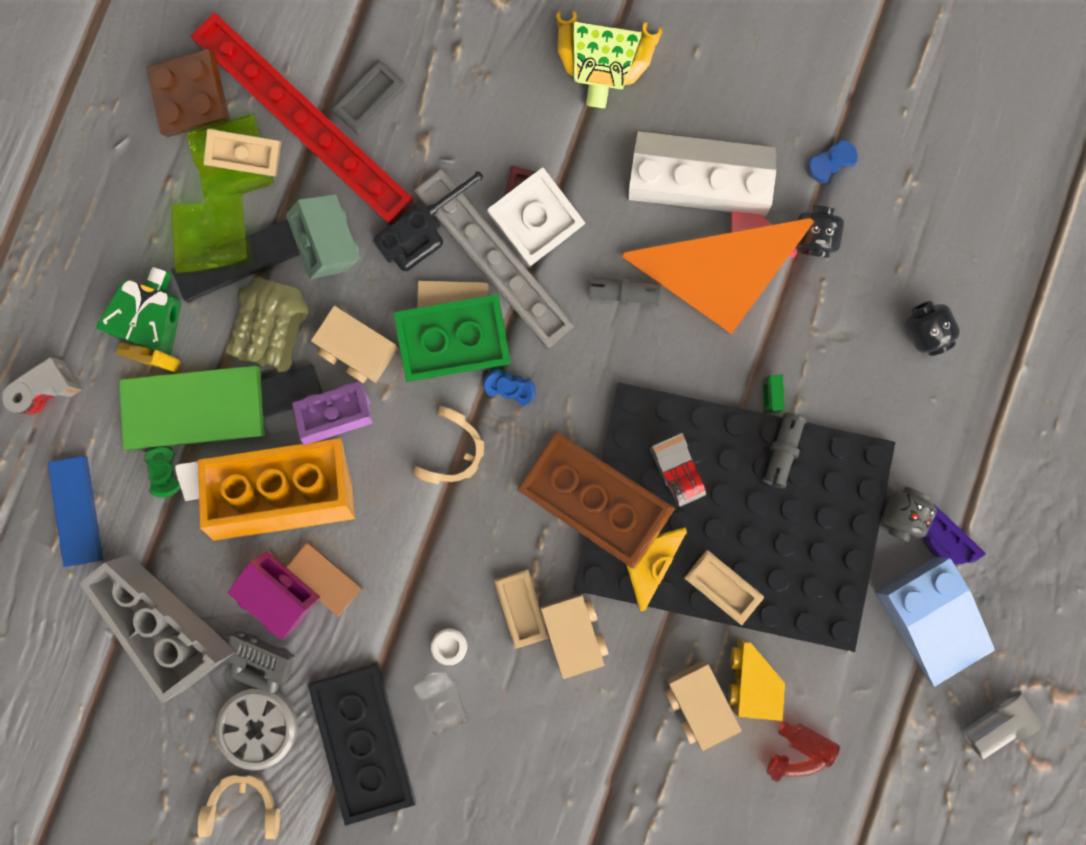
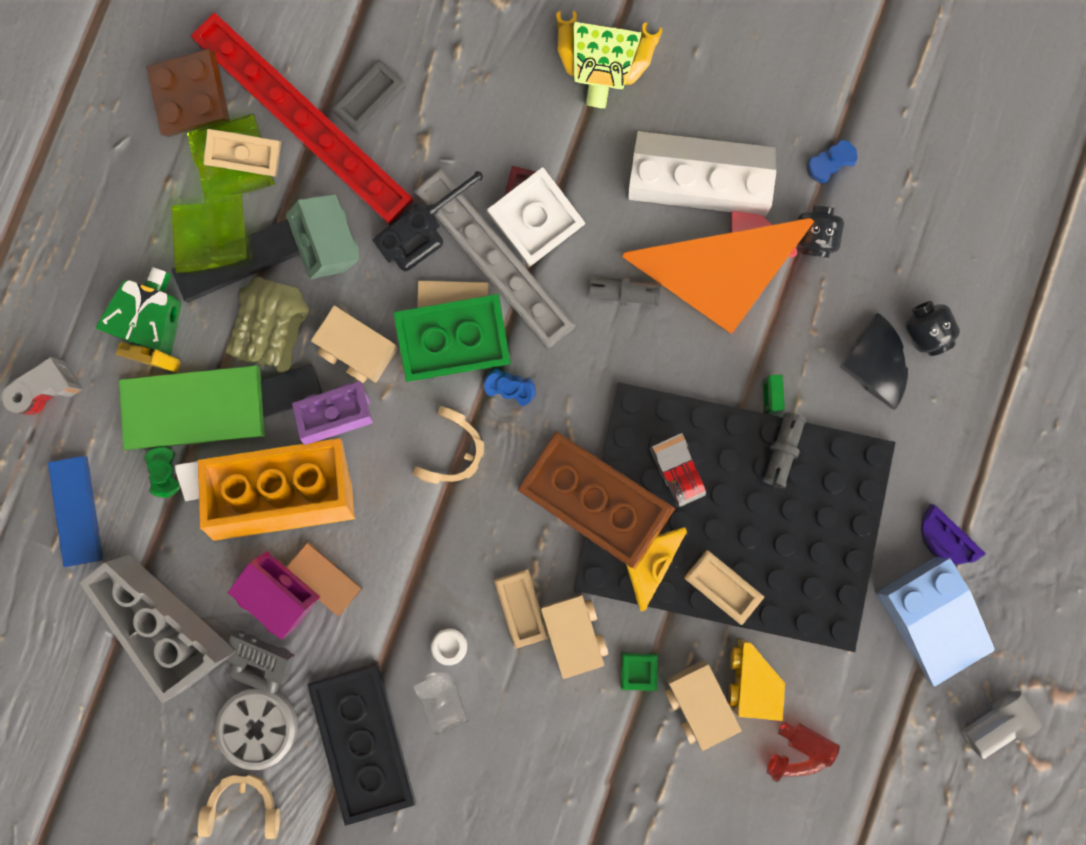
dark grey head [882,486,937,542] -> none
none -> green tile [620,652,658,691]
none -> black brick [840,313,908,410]

